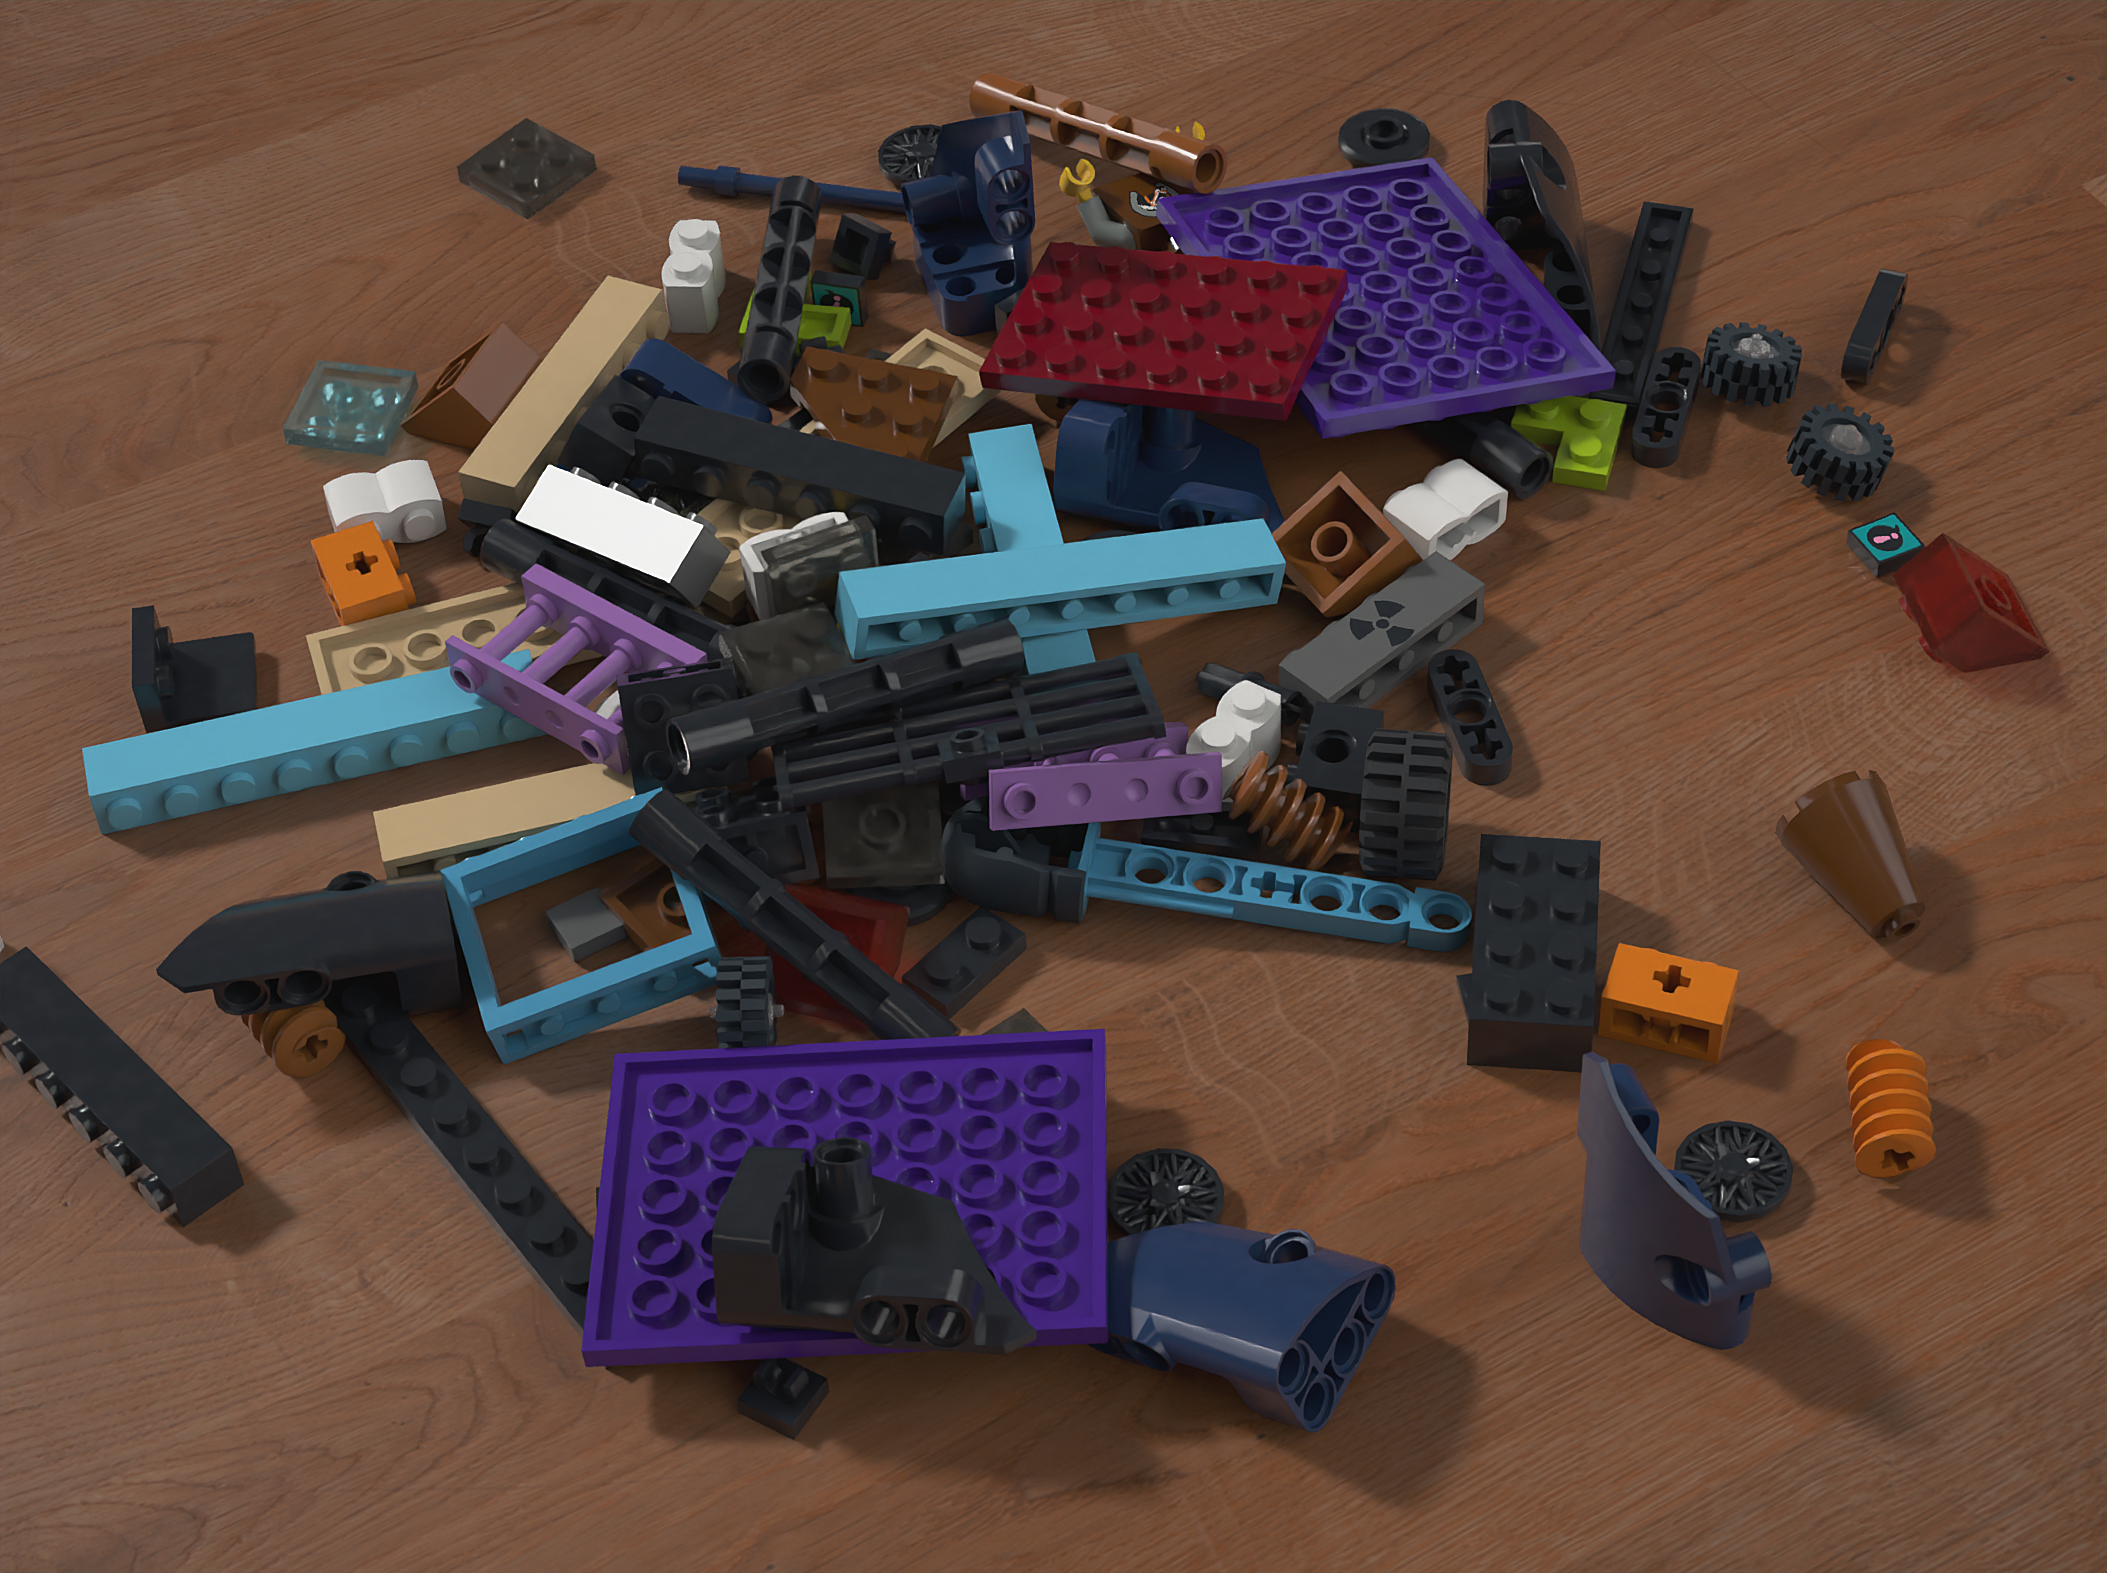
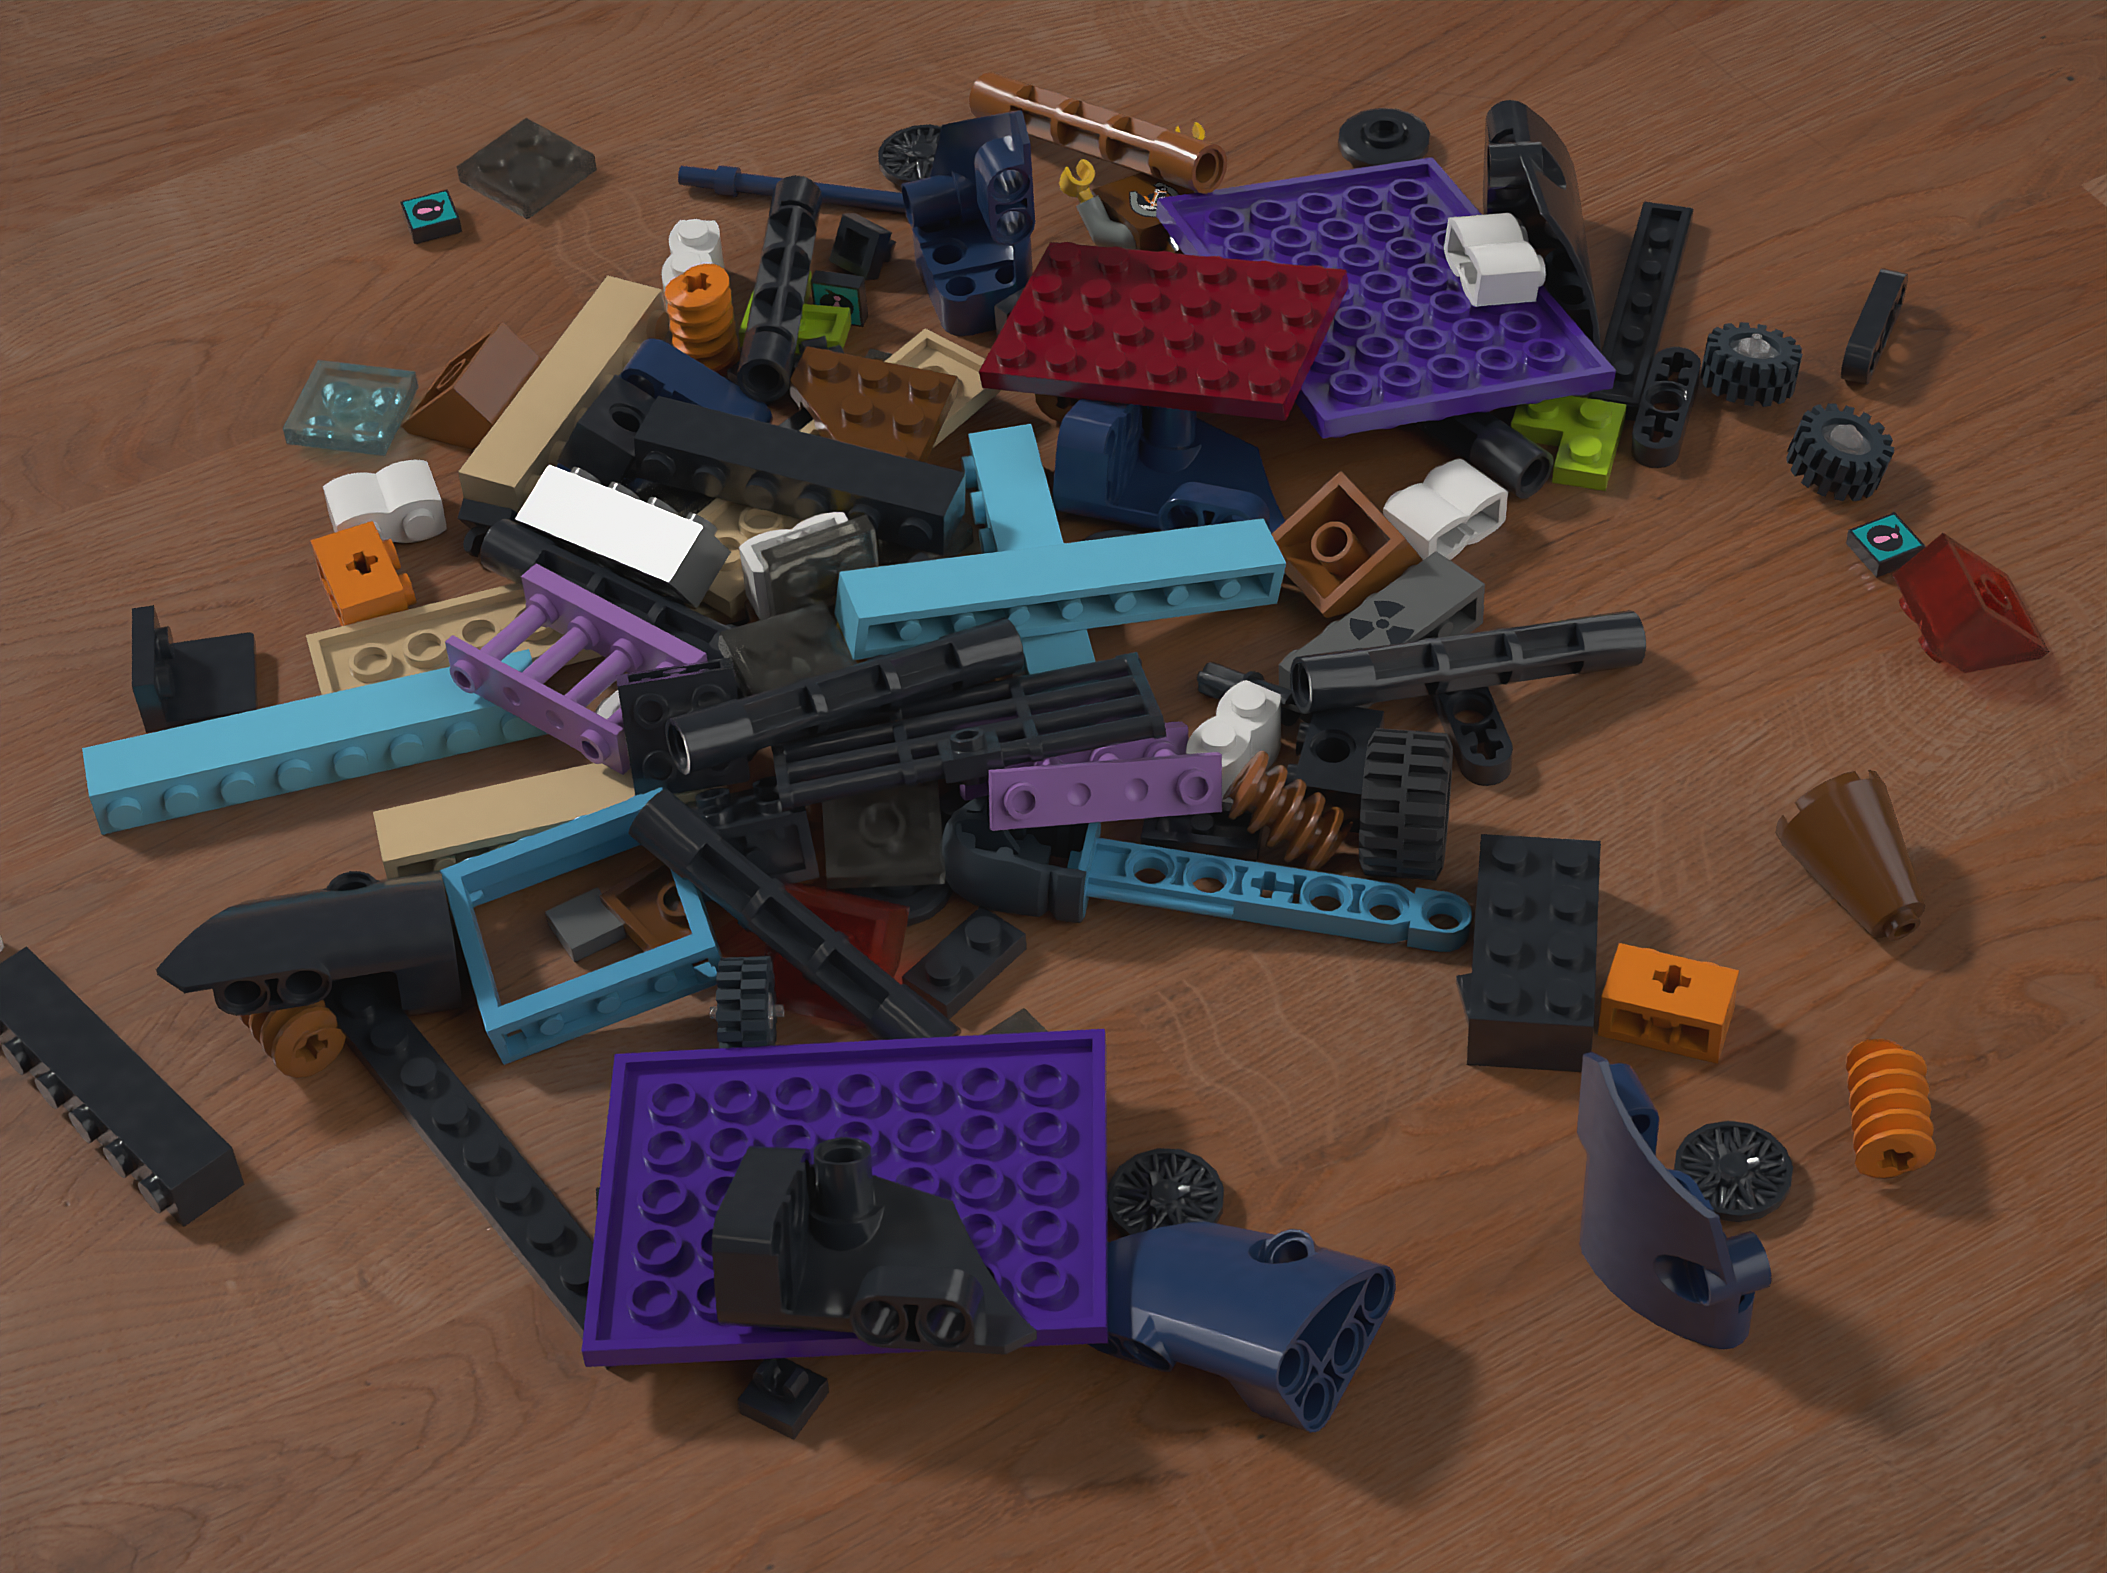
none -> black tile [400,189,462,244]
none -> orange piece [665,264,740,376]
none -> black piece [1290,610,1646,714]
none -> white brick [1444,213,1546,306]

